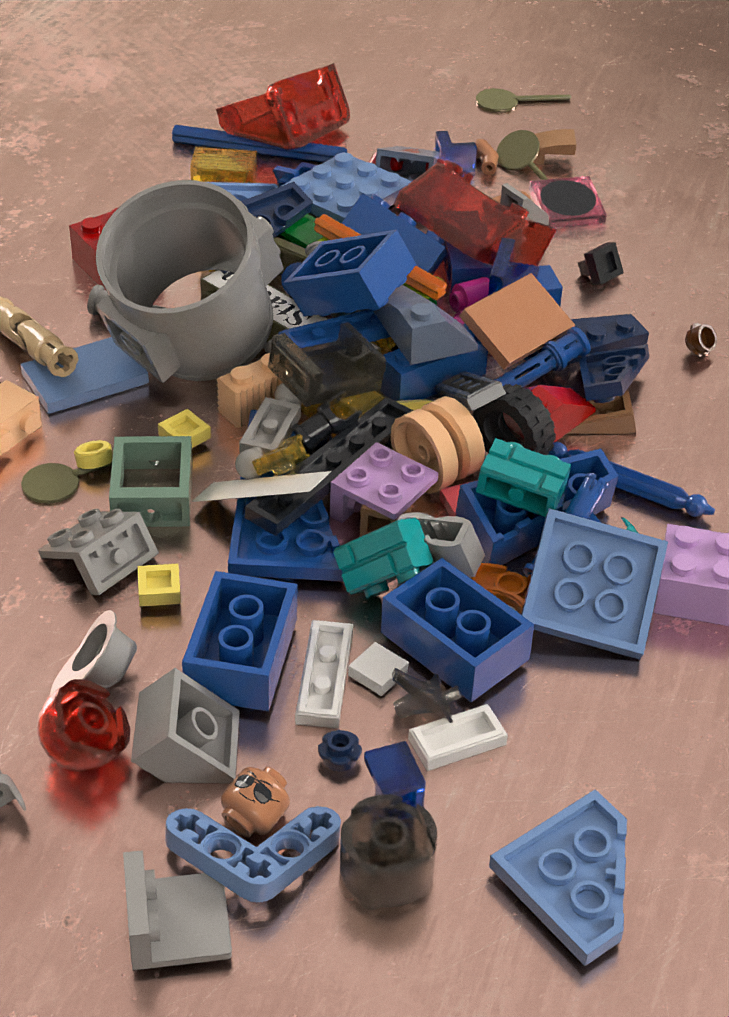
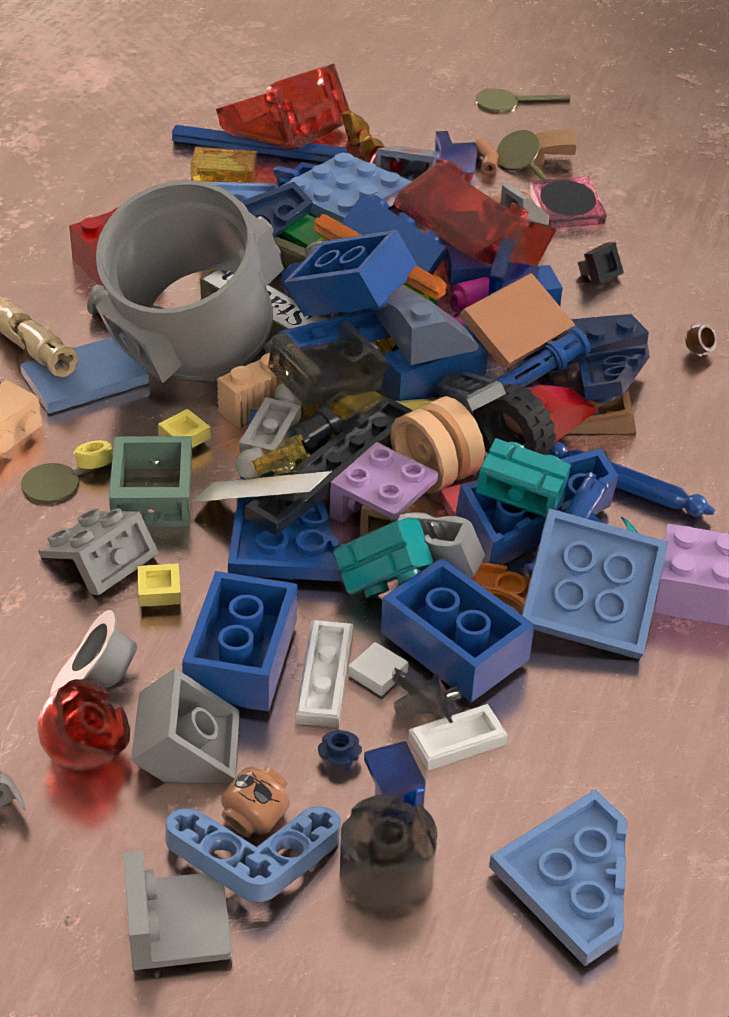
none -> pearl gold piece [341,110,385,162]

